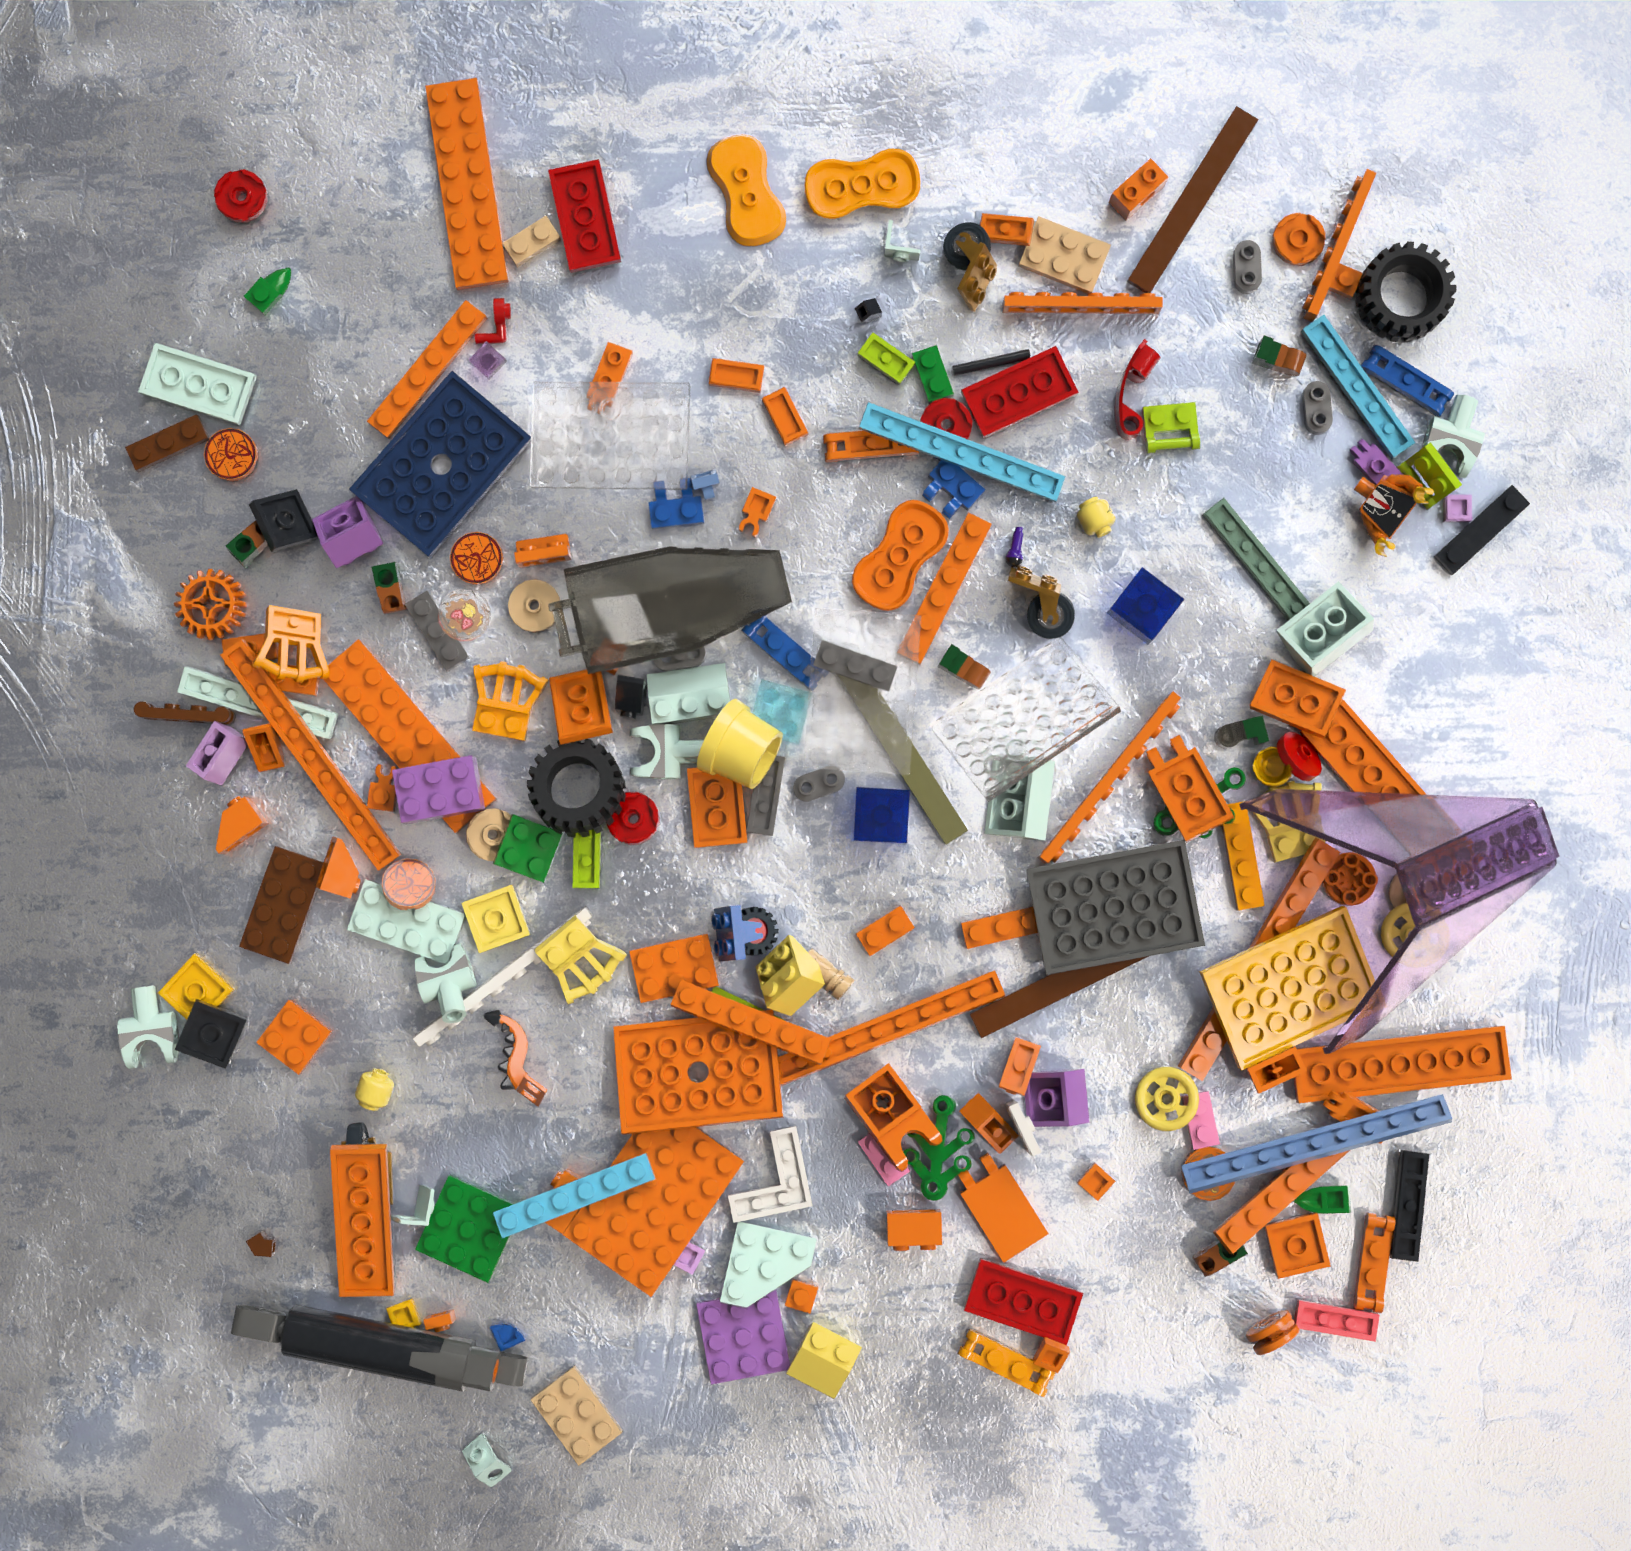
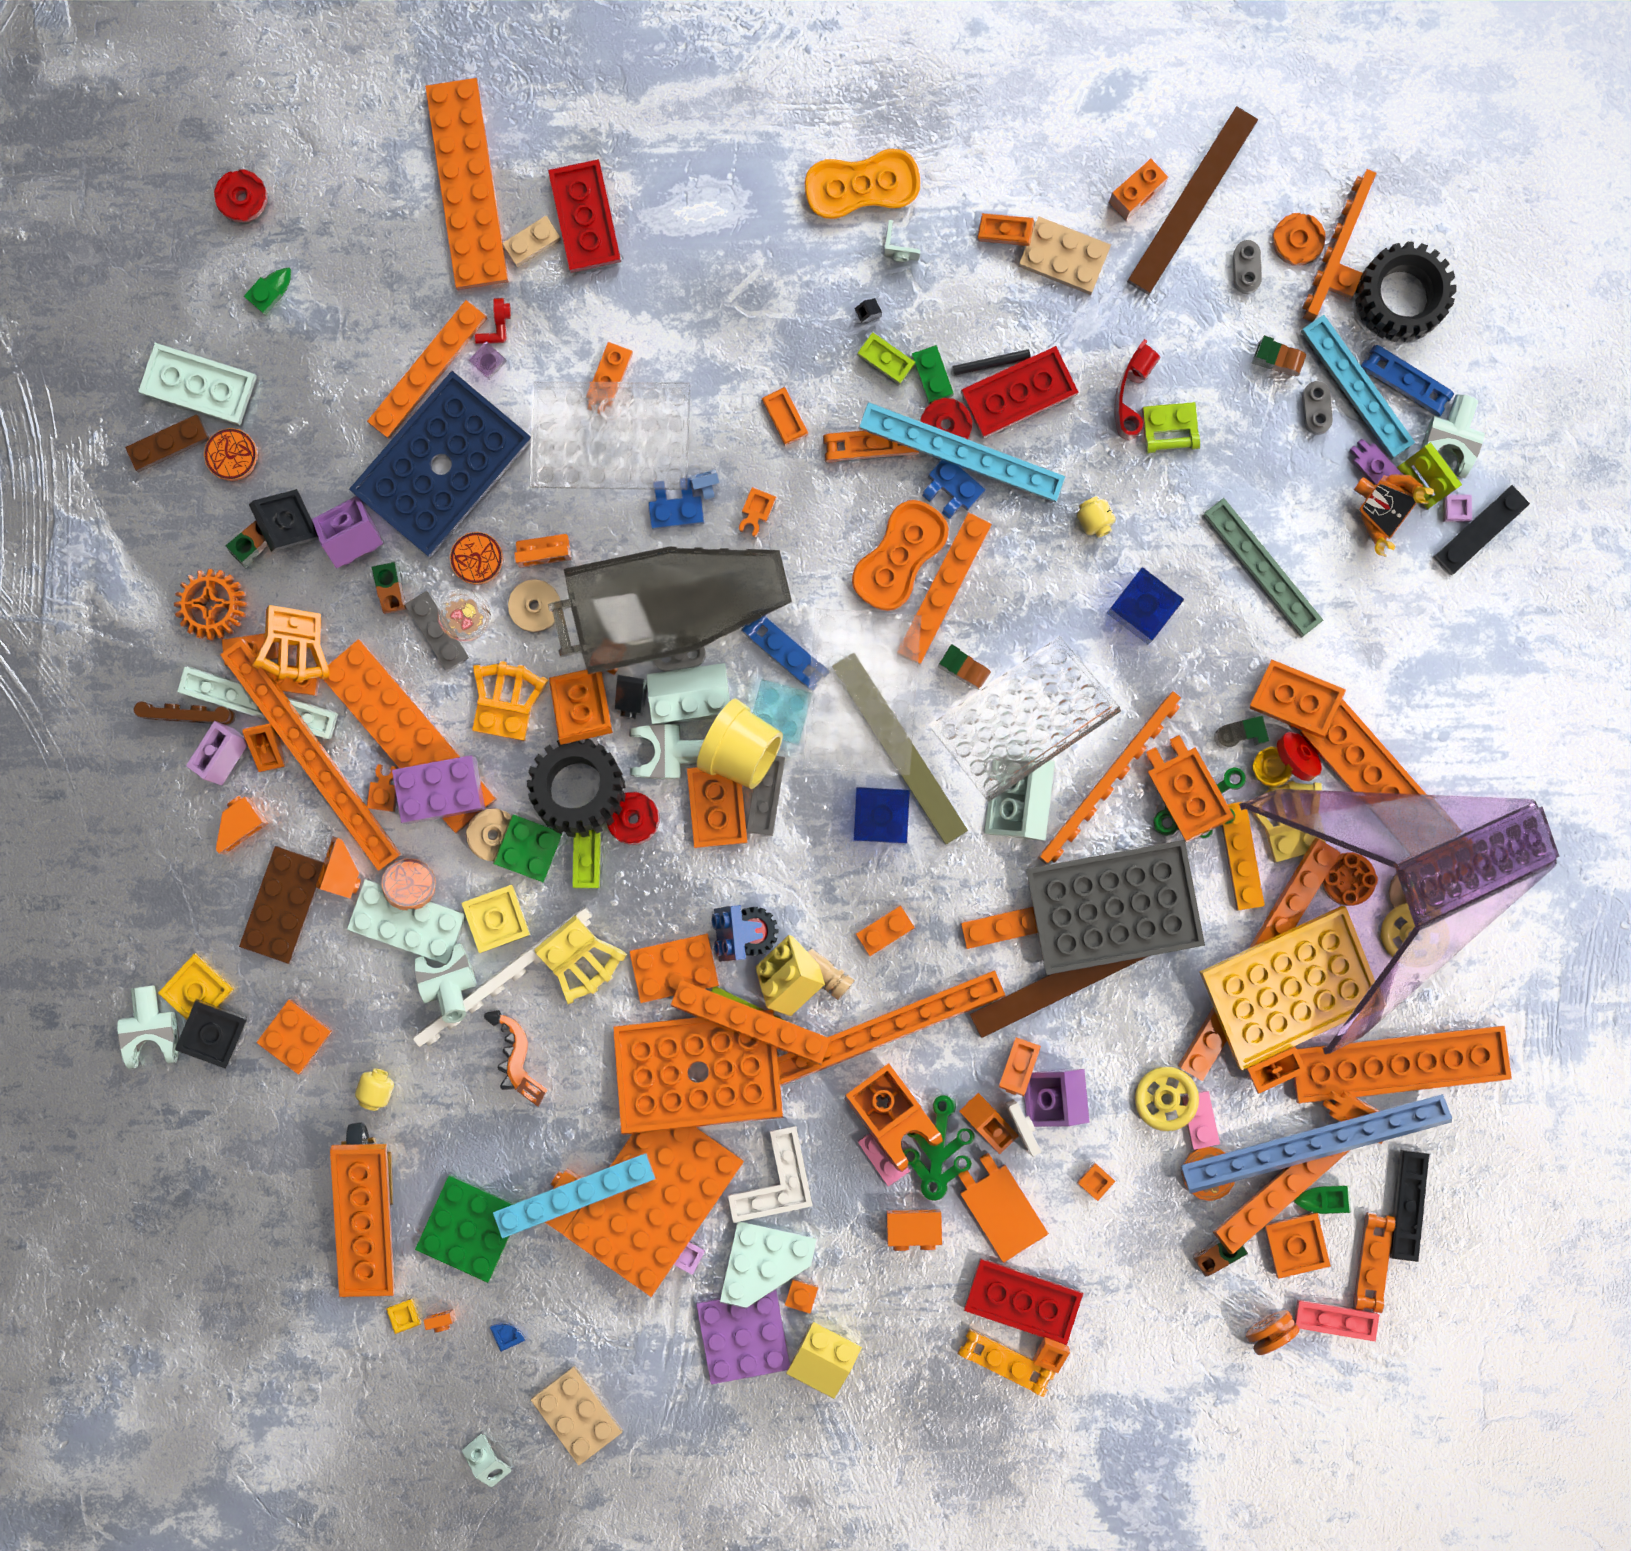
piece [231,1304,528,1392] -> none
reddish brown piece [246,1231,277,1257] -> none
light aqua bracket [391,1185,434,1226] -> none
light orange plate [707,134,786,246] -> none
orange tile [709,358,764,393] -> none
flat silver plate [793,766,845,802] -> none
flat silver plate [813,640,898,692] -> none
pearl gold plate [943,222,997,312] -> none
orange plate [1002,292,1163,314] -> none
dark purple piece [1005,527,1024,567] -> none
plate [1008,566,1075,639] -> none
light aqua slope [1277,581,1374,677] -> none

